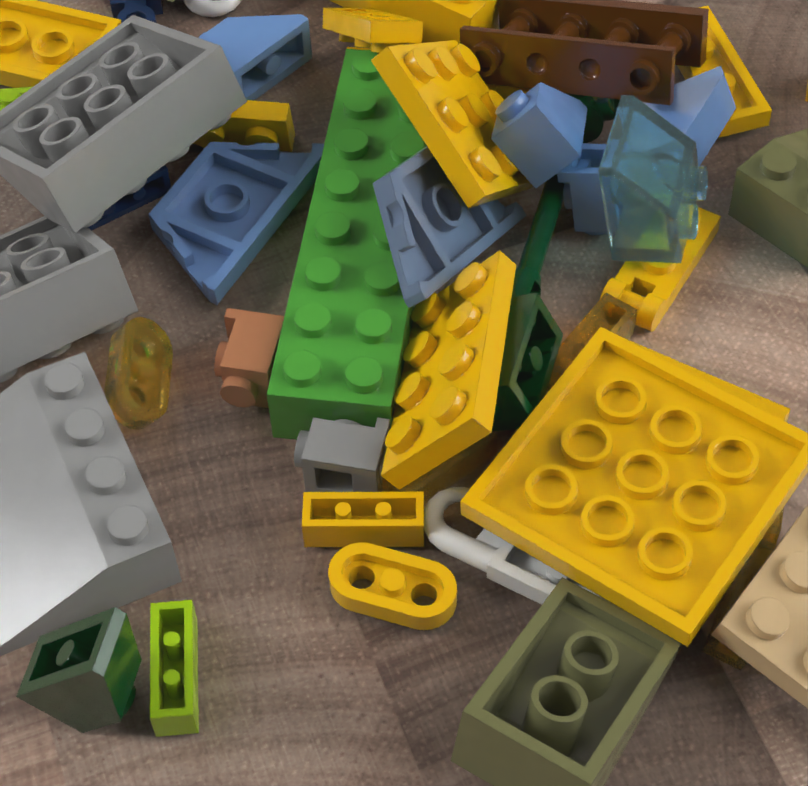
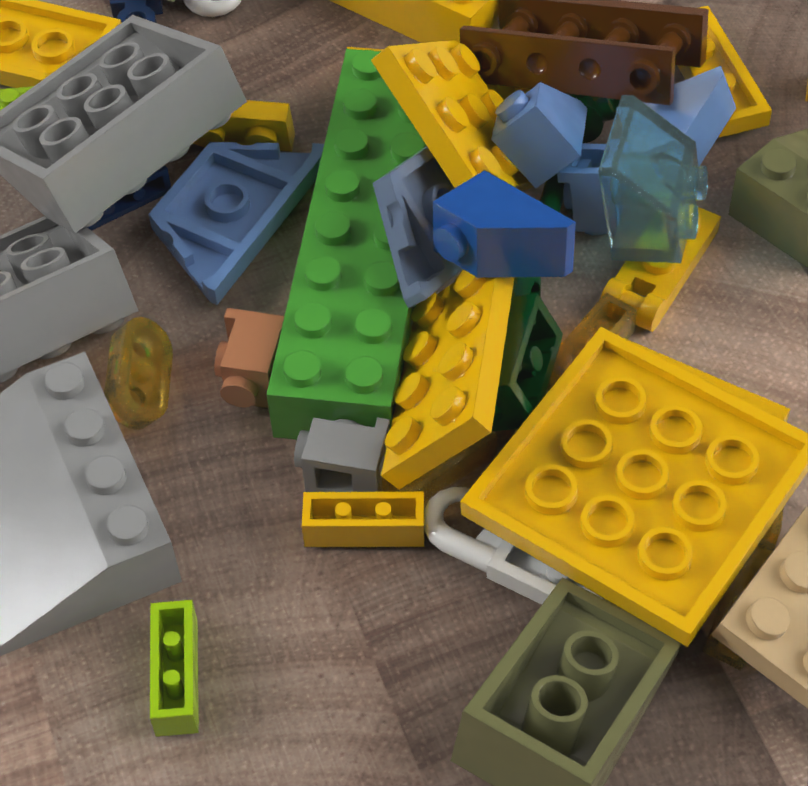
dark green slope [16,607,142,733] -> none
medium blue slope [198,14,312,101] -> none
yellow plate [322,7,423,53] -> none
yellow plate [328,542,457,630] -> none
none -> blue slope [433,170,576,278]

